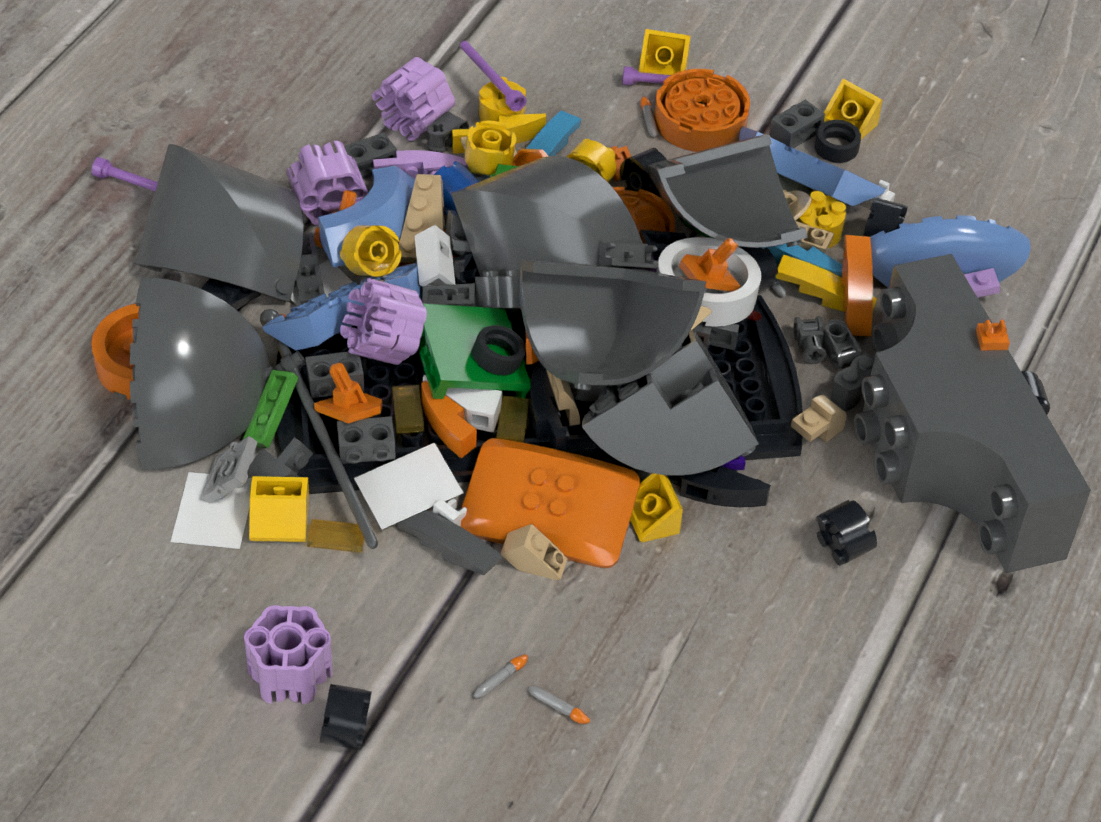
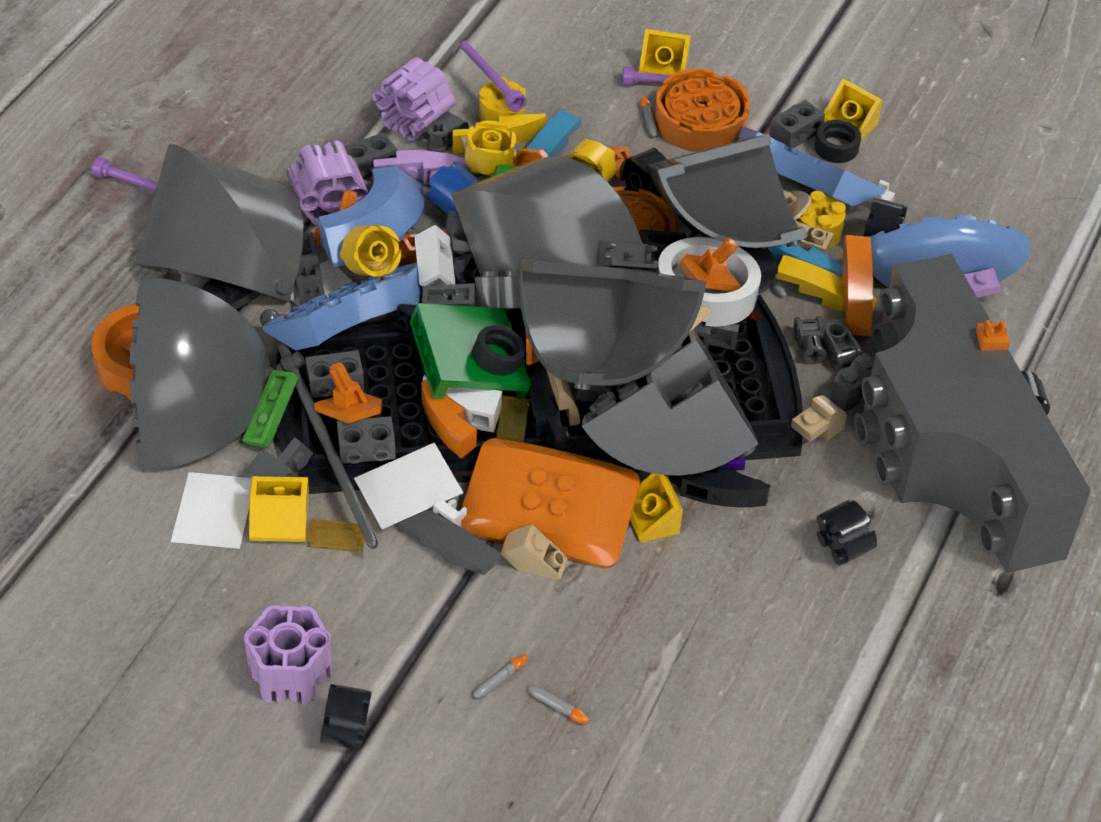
light grey plate [201,436,257,503] -> none
lavender piece [340,278,427,365] -> none
clear yellow tile [392,385,424,433] -> none
tan wing [399,174,445,263] -> none

